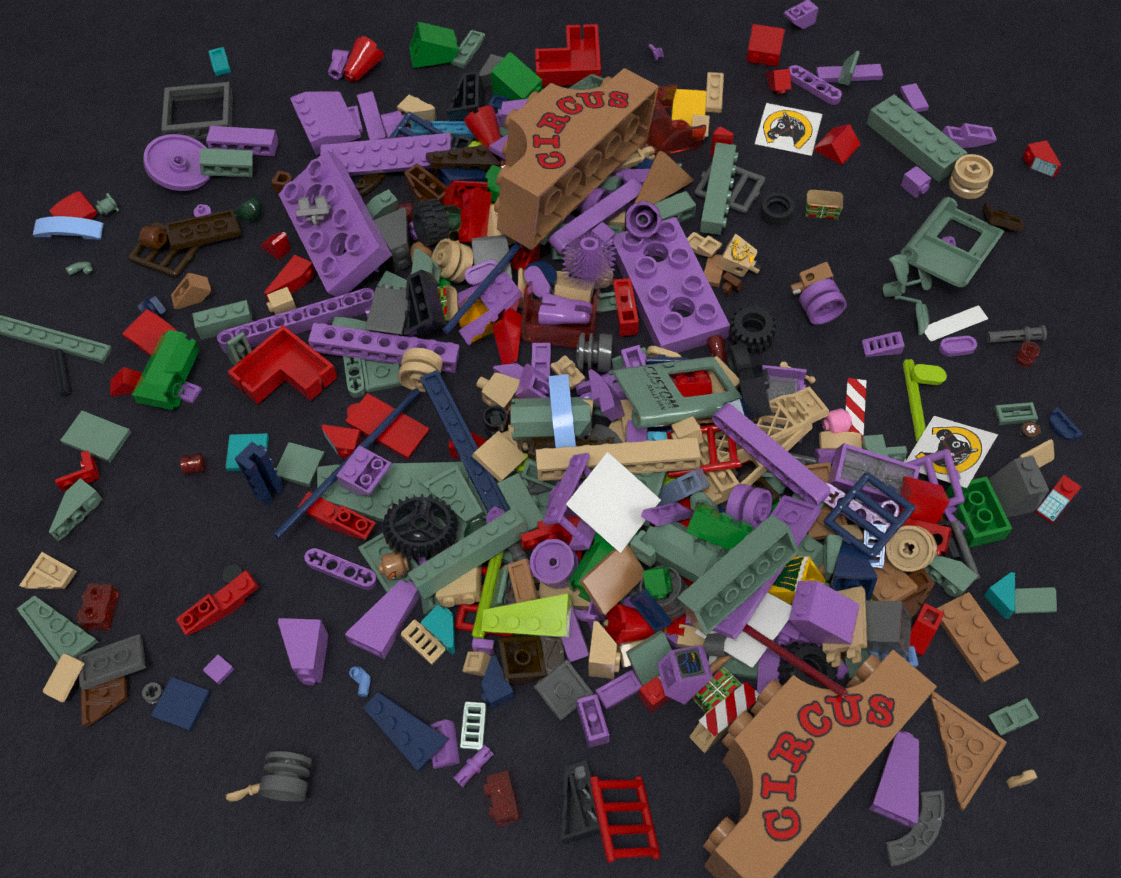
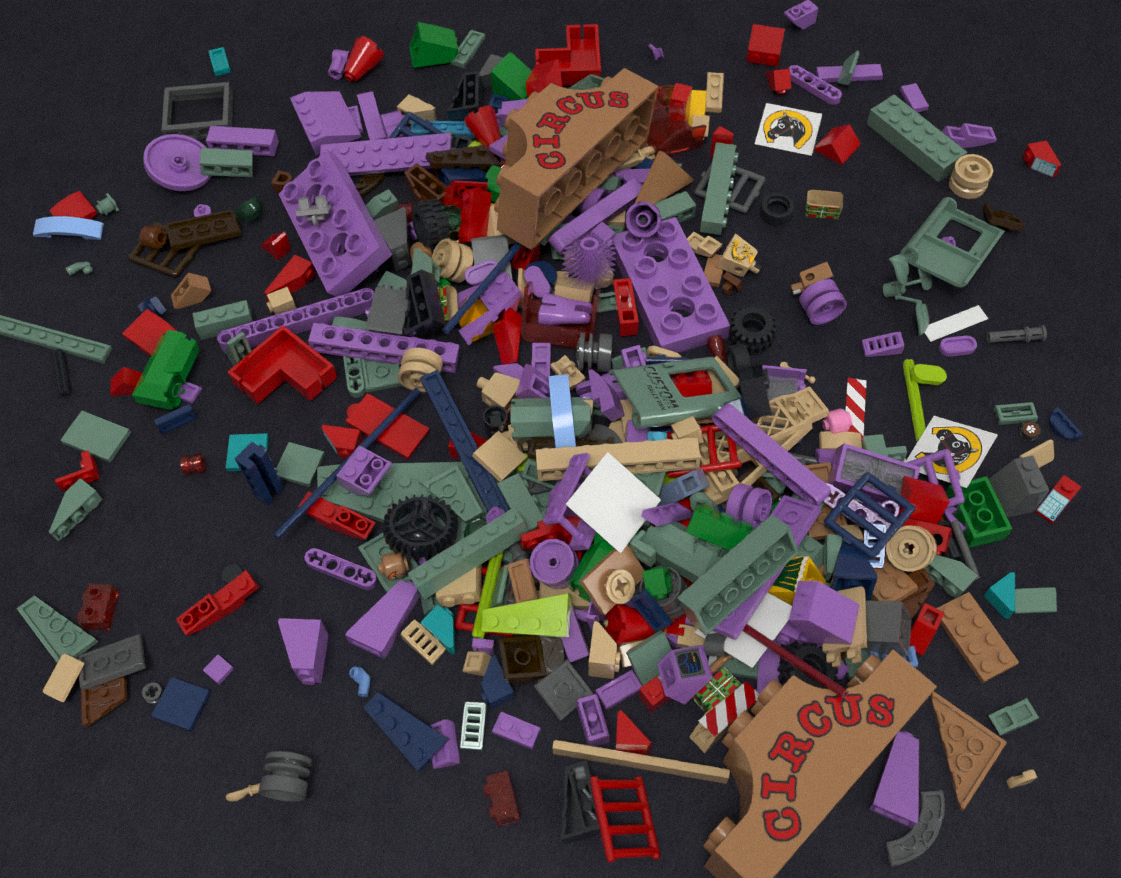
tan wing [19,552,77,589] -> none
medium lavender pin [453,745,494,787] -> none
medium lavender brick [901,166,931,198] -> none
clear red wheel [1015,341,1040,367] -> none
none -> dark blue tile [154,404,197,434]
none -> medium lavender plate [492,712,541,750]
none -> red slope [525,59,562,98]
none -> tan tile [553,740,730,784]
none -> tan gear [604,569,635,604]
none -> red slope [616,710,651,756]
none -> red brick [668,83,692,135]

